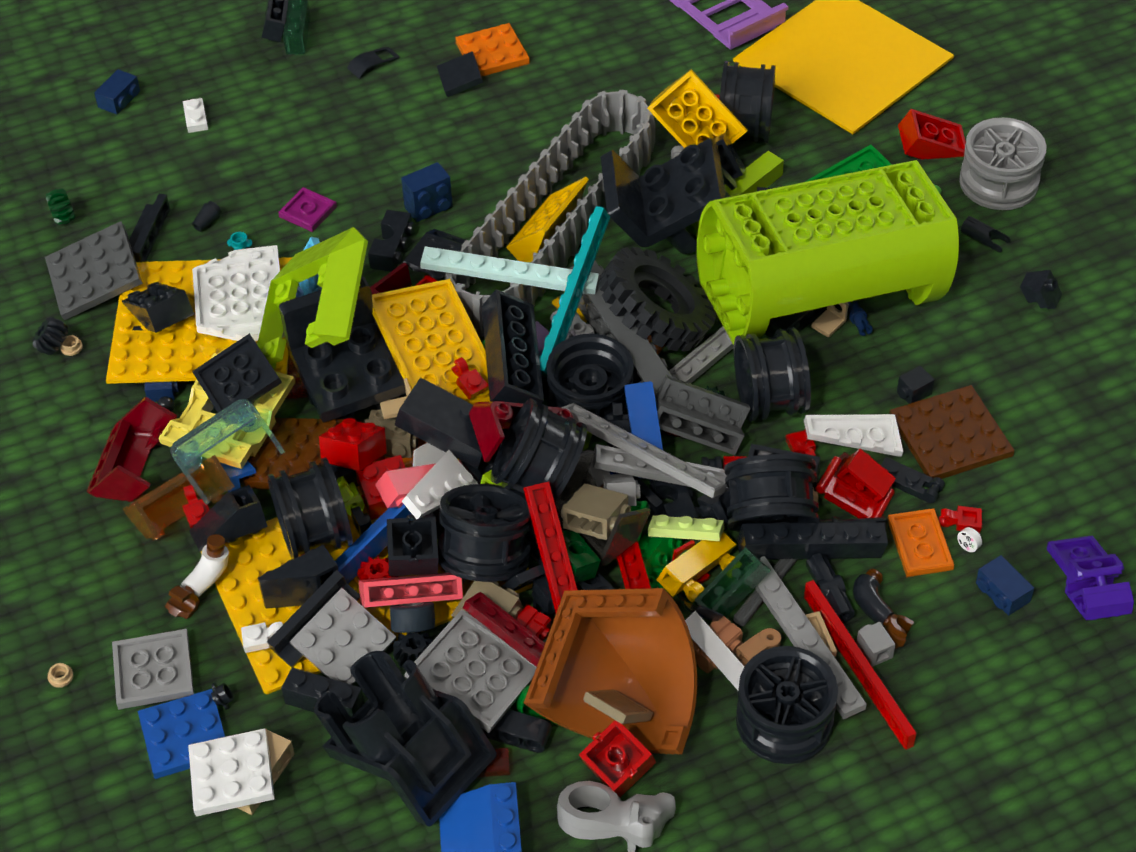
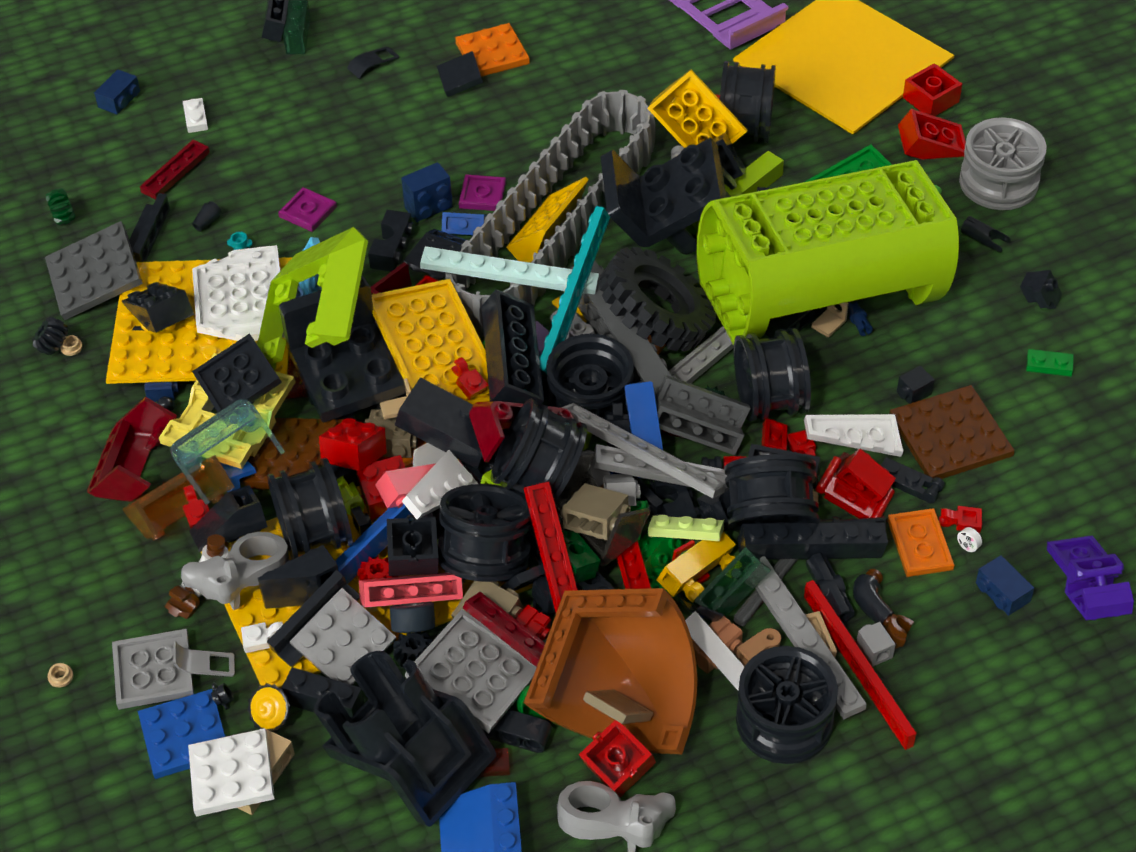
none -> dark red plate [139,139,210,200]
none -> light grey piece [173,640,235,677]
none -> light grey animal [181,532,289,610]
none -> yellow piece [247,683,291,732]
none -> blue panel [442,212,487,235]
none -> magenta tile [459,174,506,211]
none -> red plate [762,418,787,450]
none -> red brick [903,63,962,116]
none -> green plate [1026,349,1073,377]

